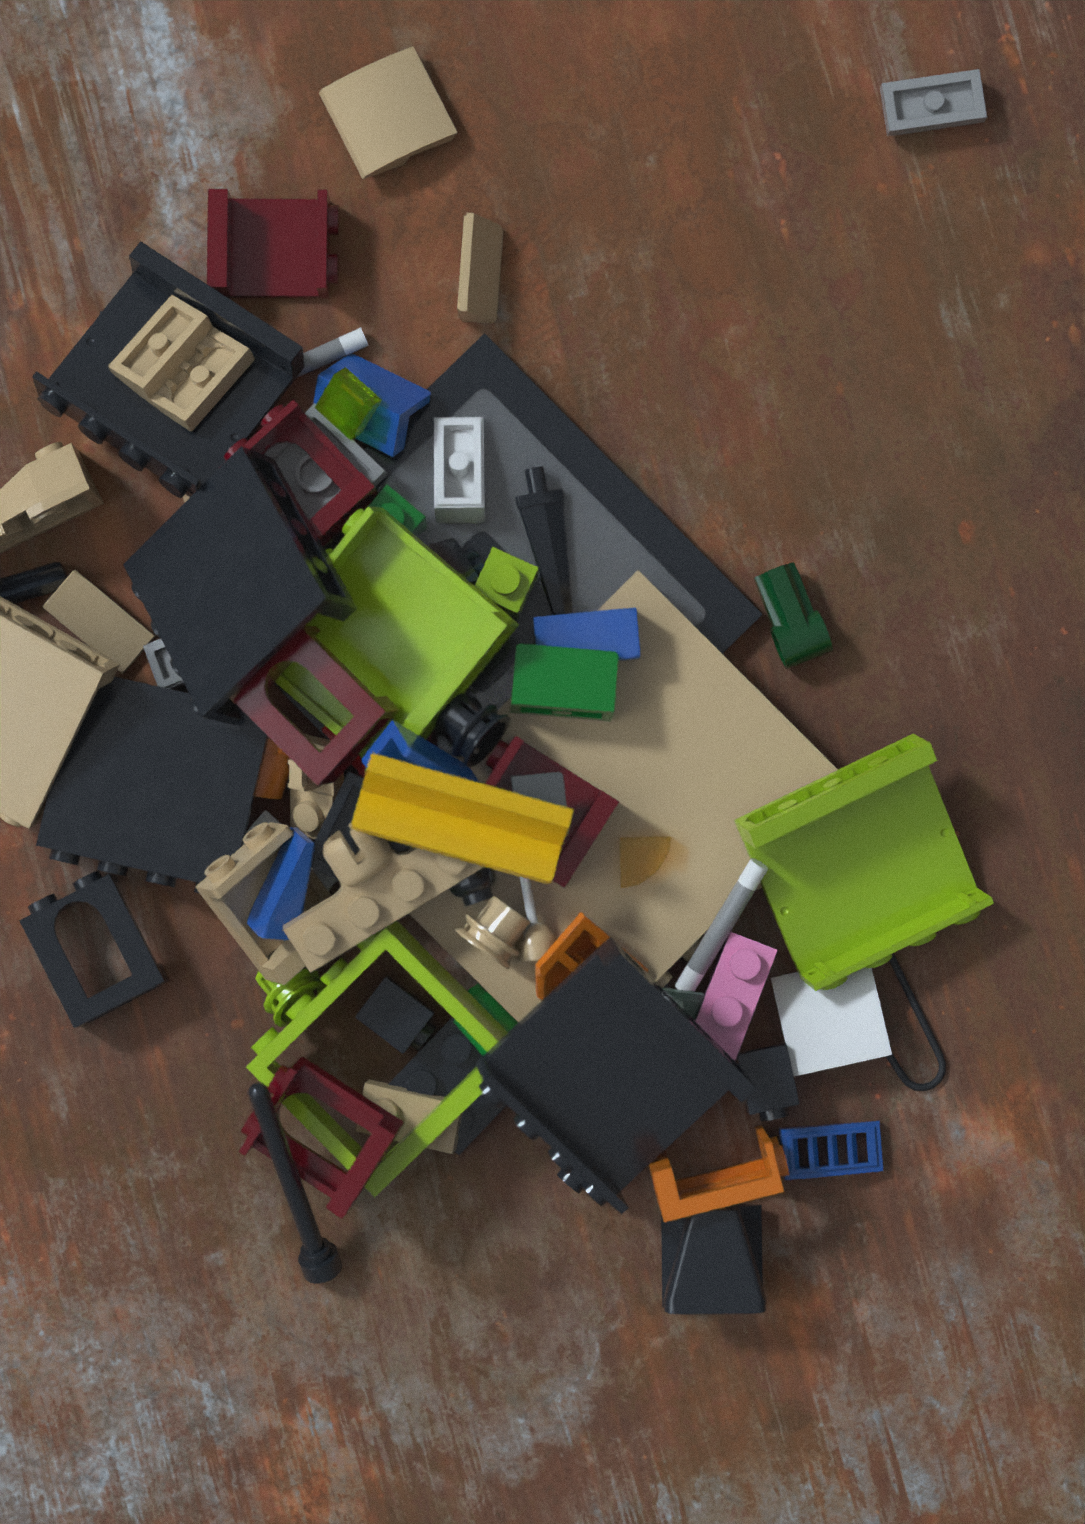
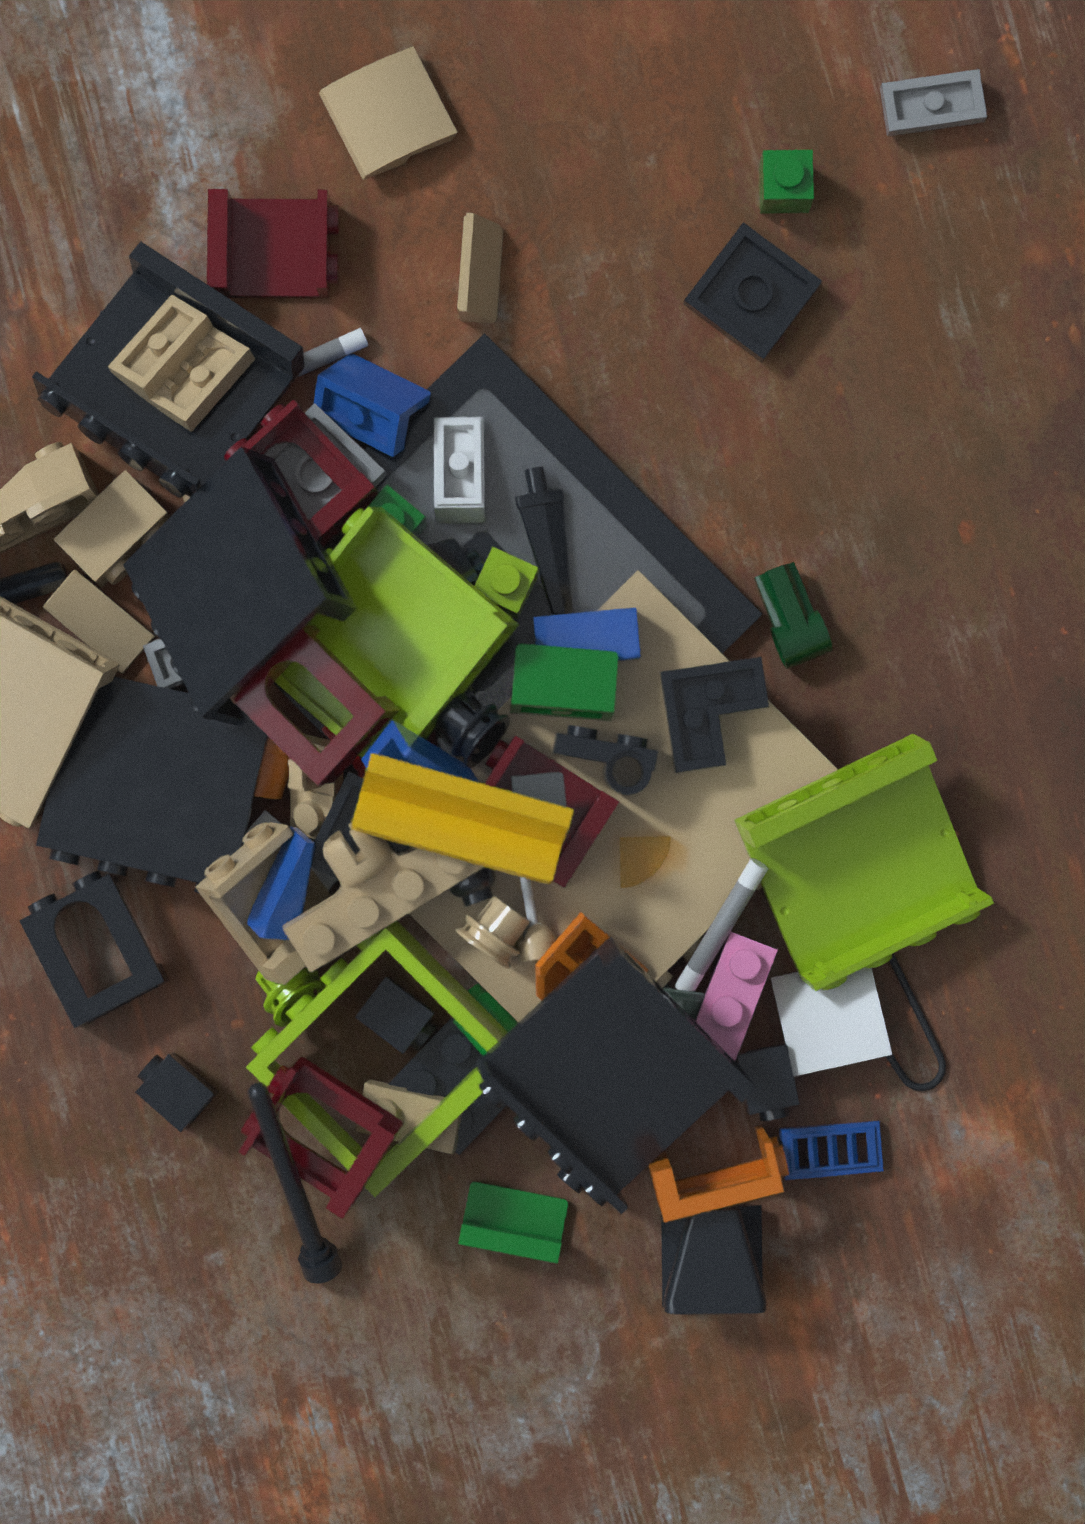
clear neon green plate [315,367,382,440] -> none
none -> tan brick [53,470,171,587]
none -> black brick [135,1052,219,1133]
none -> green panel [458,1181,568,1264]
none -> black plate [552,725,658,795]
none -> black plate [659,657,769,773]
none -> black plate [683,222,822,363]
none -> green brick [759,150,814,214]

